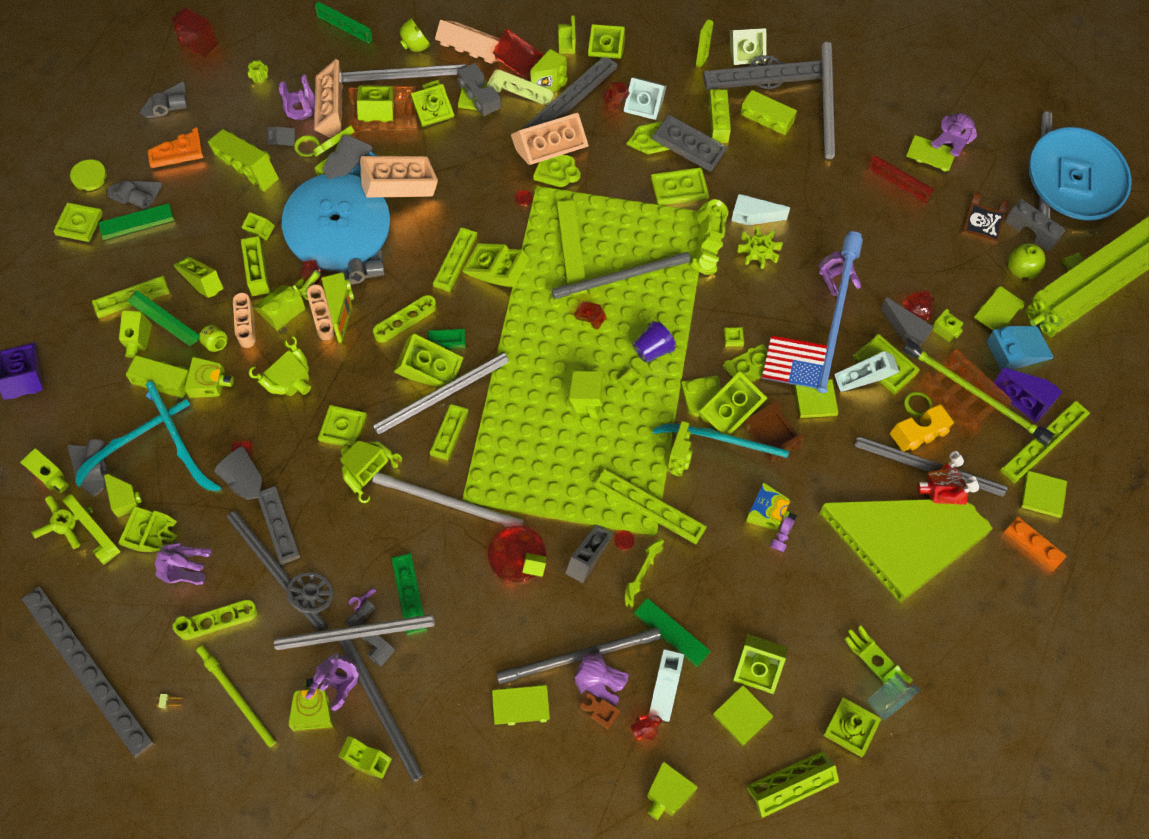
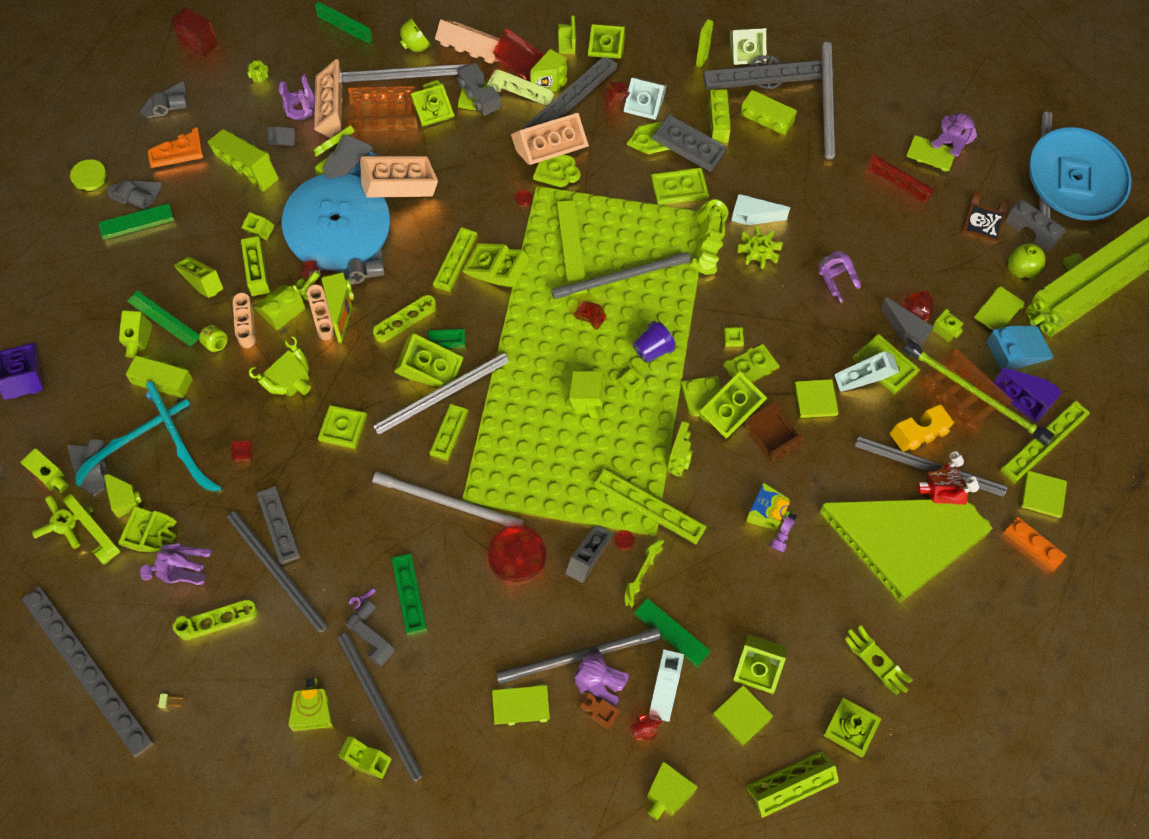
lime plate [53,203,103,242] -> none
lime tile [92,276,170,318] -> none
lime torso [185,357,234,398] -> none
lime bar [196,646,276,748] -> none
dark grey panel [214,447,262,500] -> none
light grey axle [274,614,435,650] -> none
dark grey wheel [287,572,333,614] -> none
lime piece [294,136,320,157] -> none
medium lavender piece [305,653,359,711] -> none
lime torso [340,441,402,503] -> none
lime brick [357,86,394,122] -> none
lime slope [522,553,546,577] -> none
teal piece [653,424,789,458] -> none
flag [762,231,863,393] -> none
clear light blue panel [867,675,920,721] -> none
lime piece [904,392,932,417] -> none
none -> medium lavender hand [140,565,156,580]

